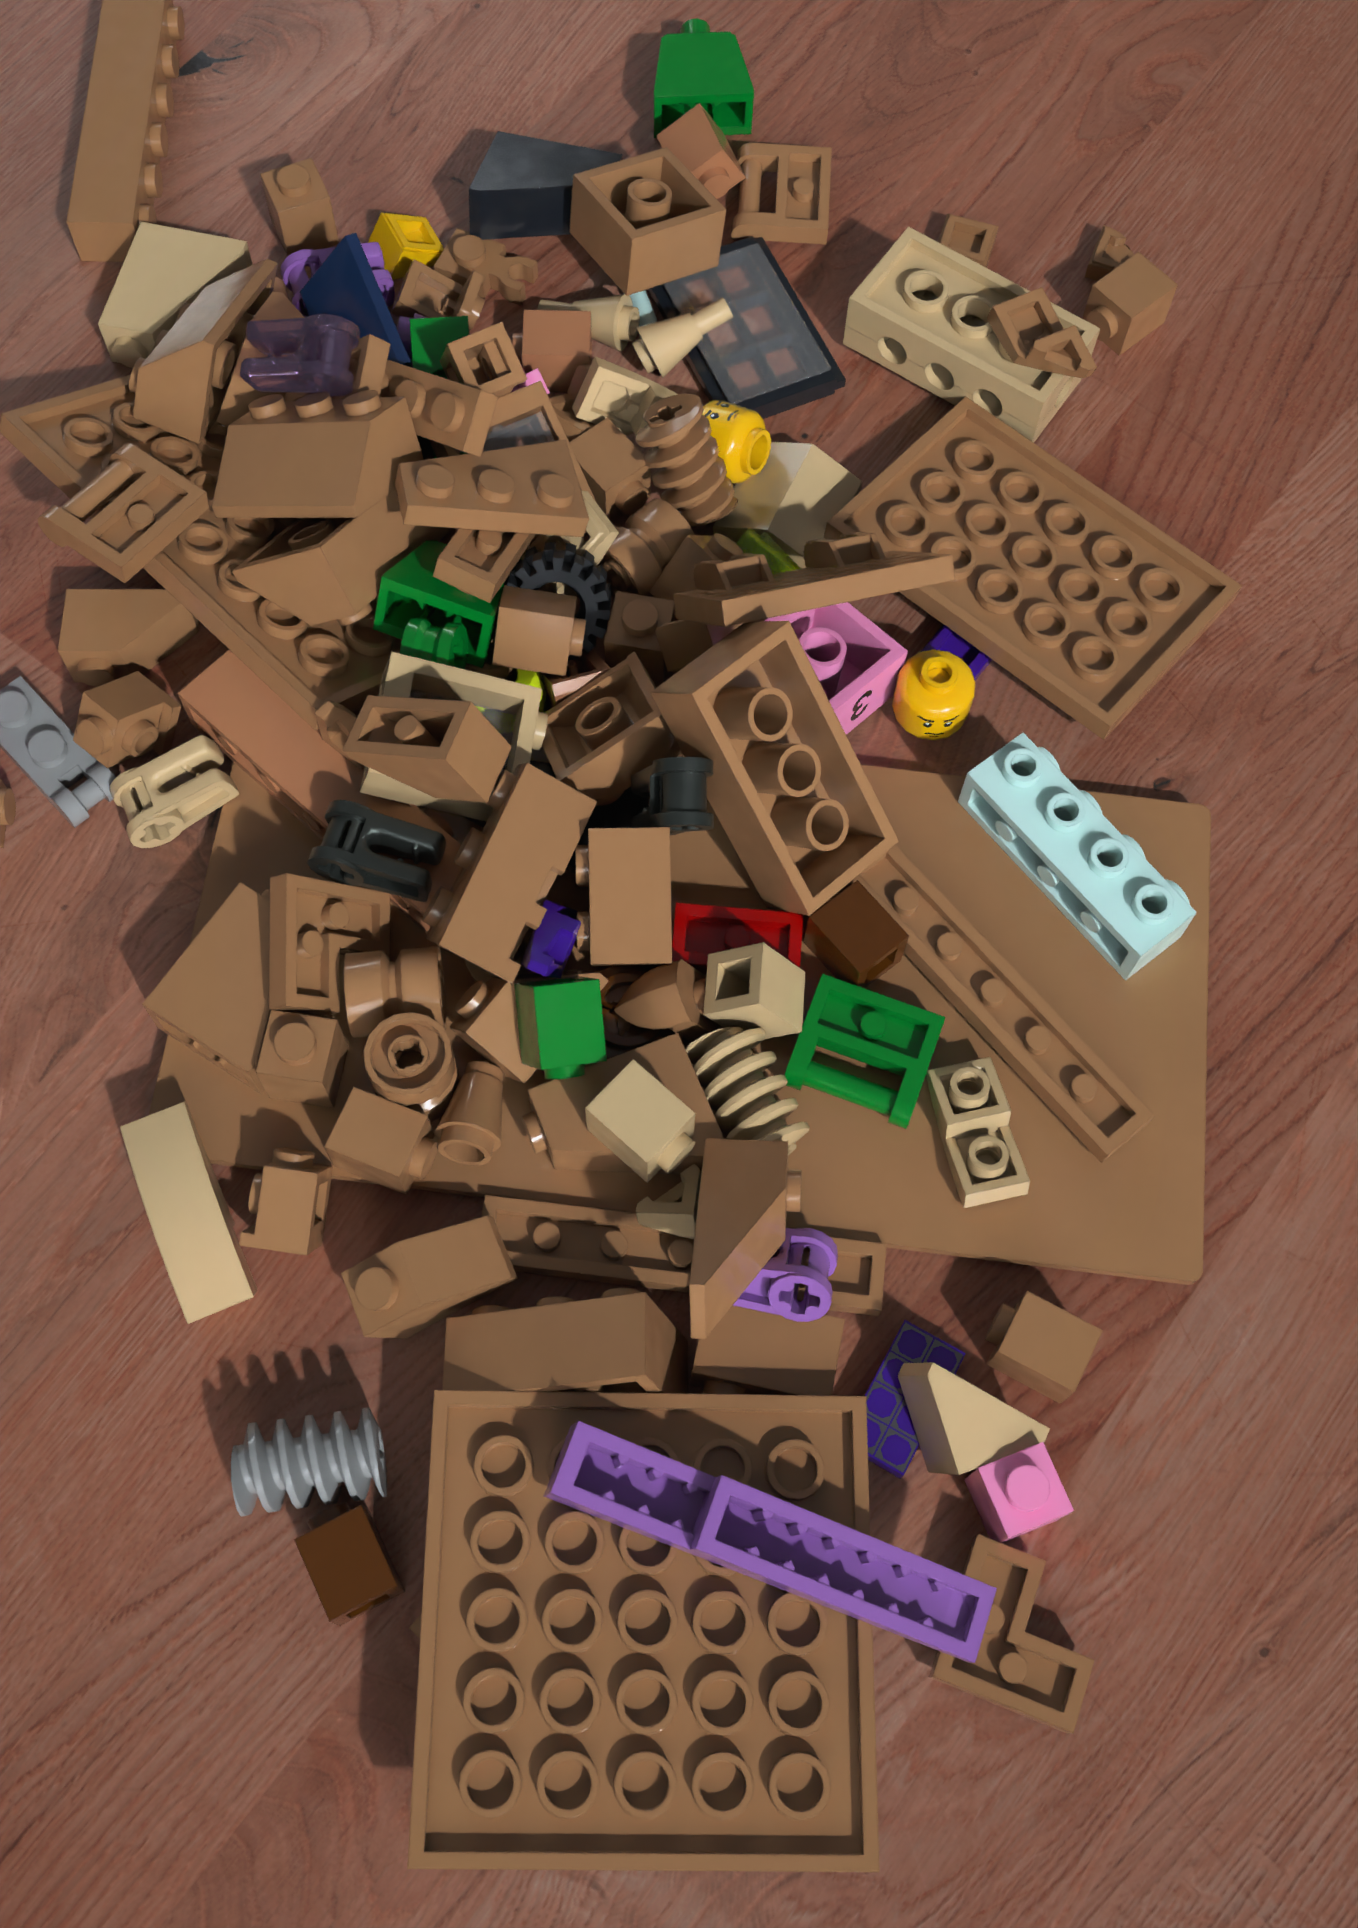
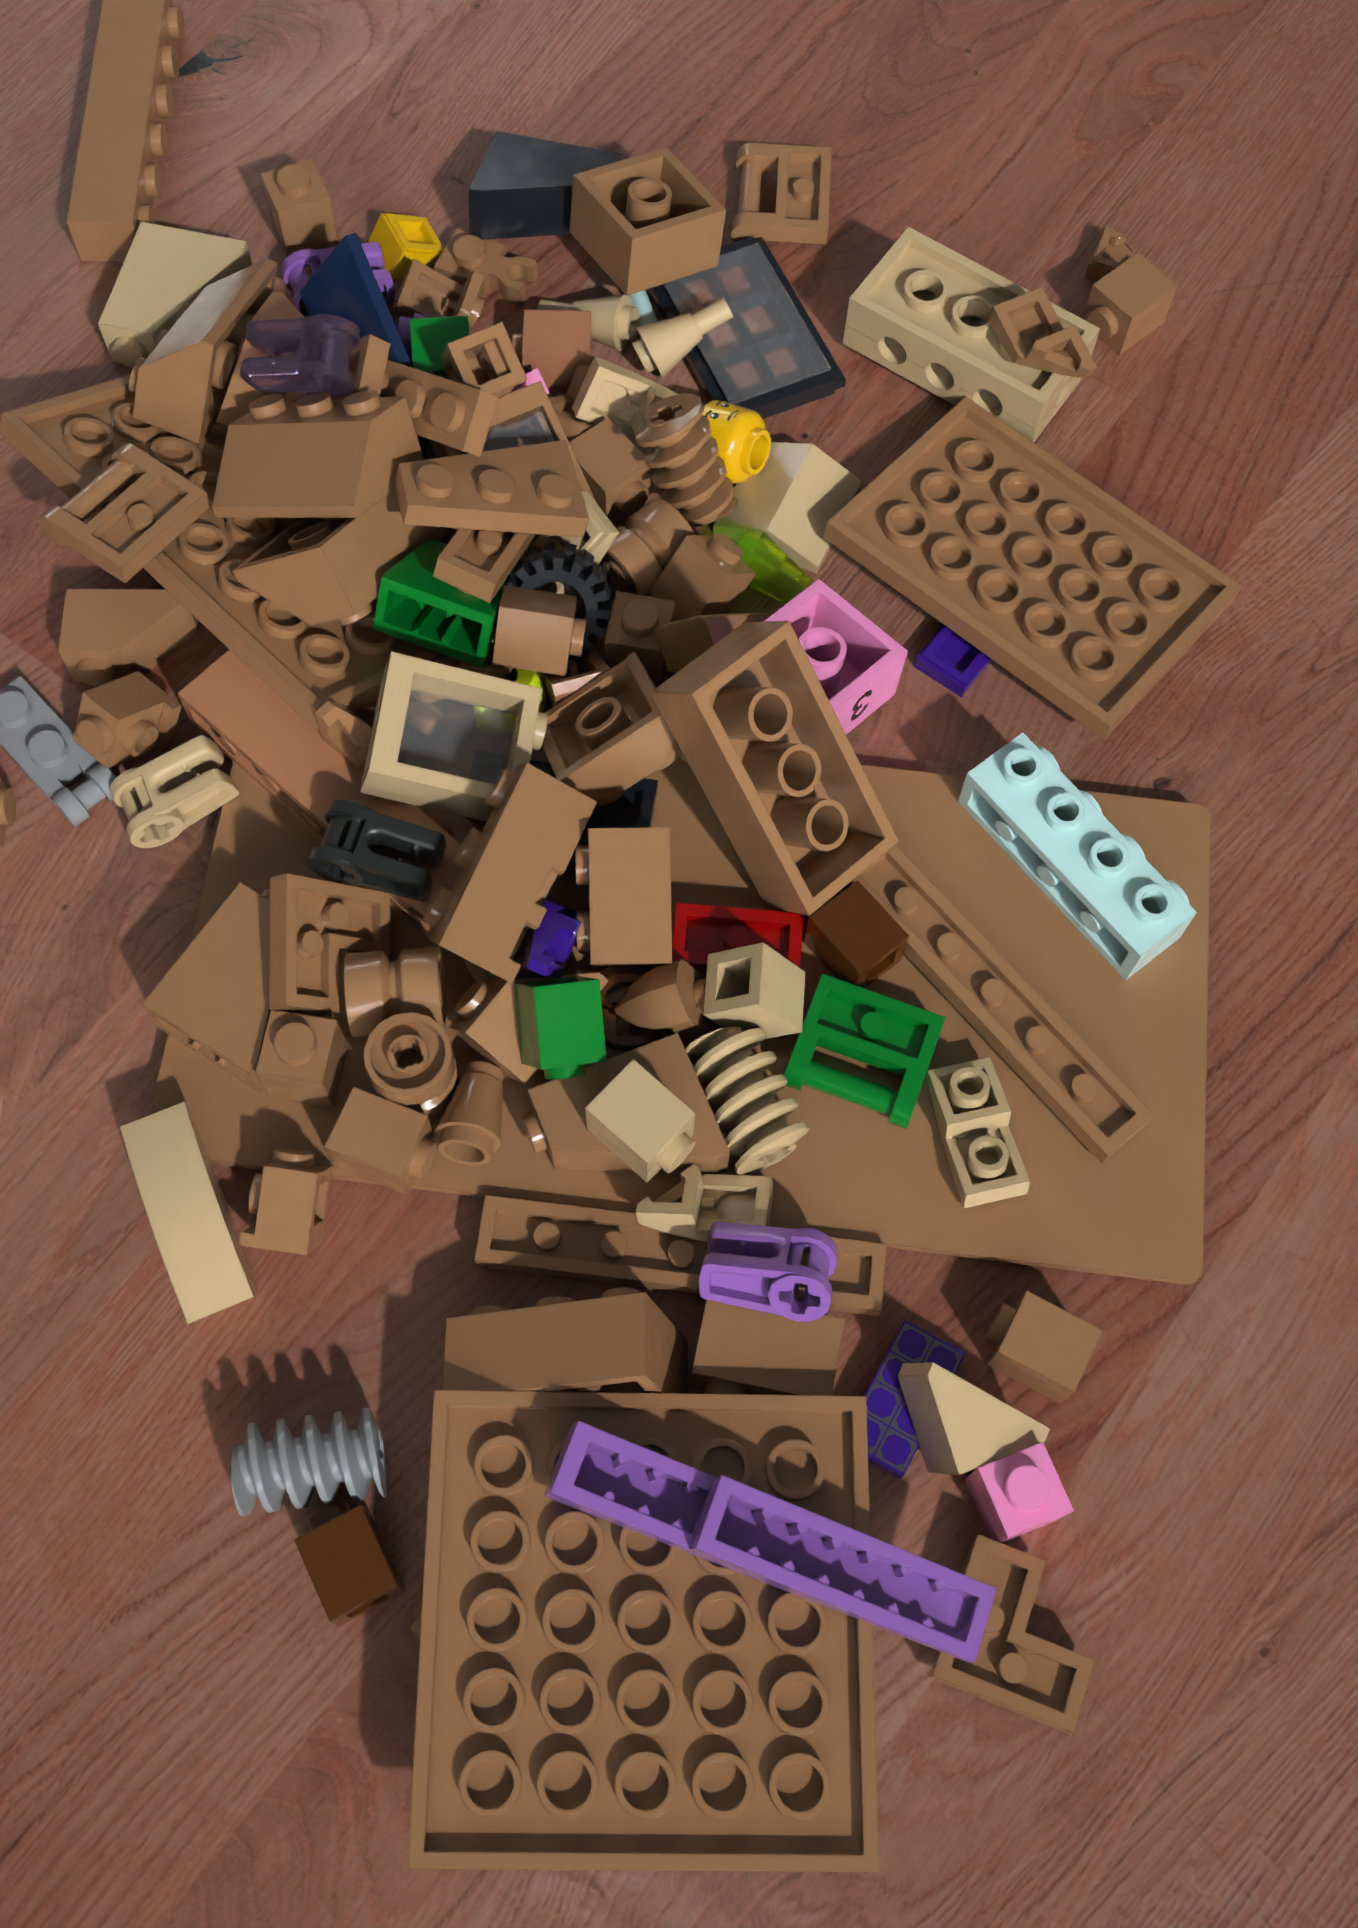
medium nougat slope [341,1216,518,1339] -> none
medium nougat slope [342,695,512,803] -> none
green wheel [400,617,468,669] -> none
pearl dark grey piece [631,757,714,835] -> none
green torso [653,18,754,138] -> none
nougat brick [656,103,746,199] -> none
medium nougat hinge [673,532,955,627] -> none
medium nougat slope [689,1138,801,1339] -> none
yellow head [892,649,975,740] -> none
medium nougat tile [938,213,999,268] -> none

